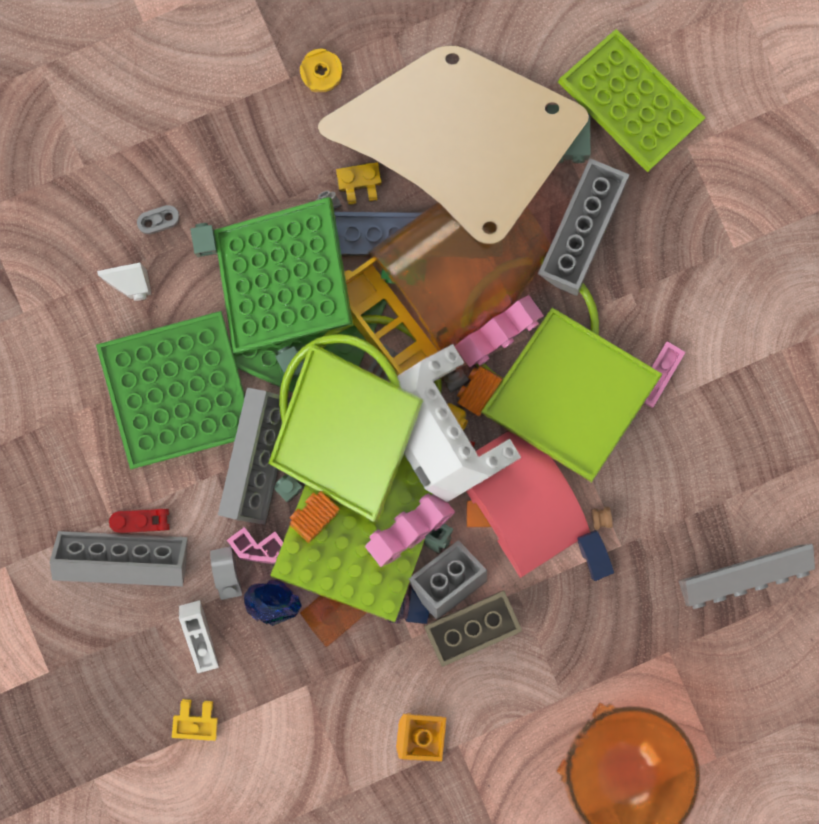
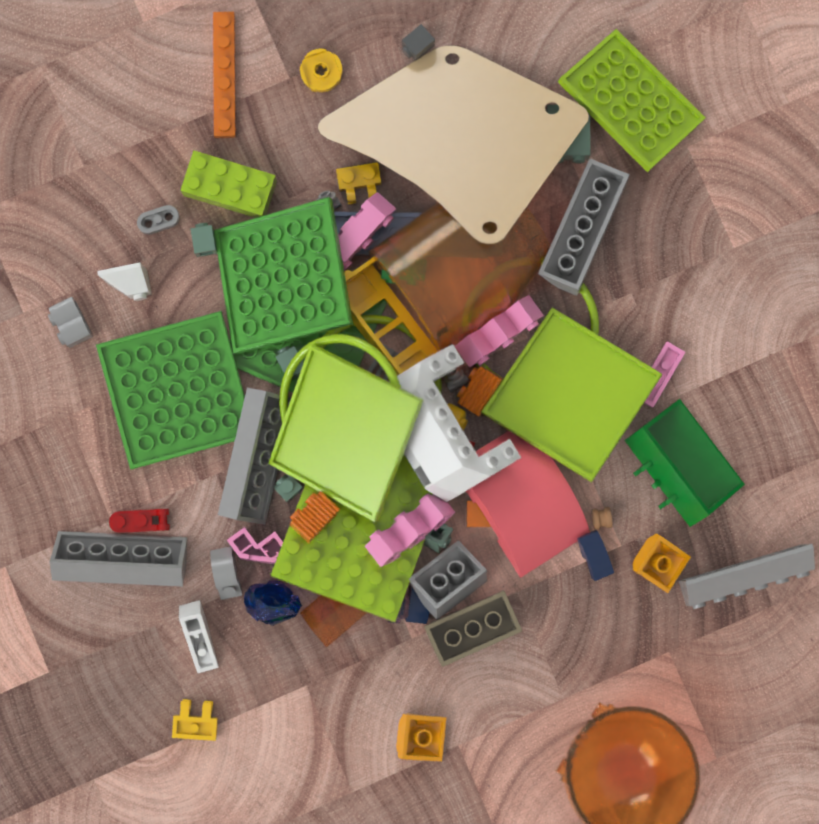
none -> light grey brick [48,297,93,348]
none -> lime brick [180,150,277,218]
none -> orange plate [213,12,236,138]
none -> bright pink brick [338,192,396,272]
none -> dark grey brick [402,24,435,61]
none -> green piece [624,399,745,527]
none -> light orange slope [633,534,691,593]

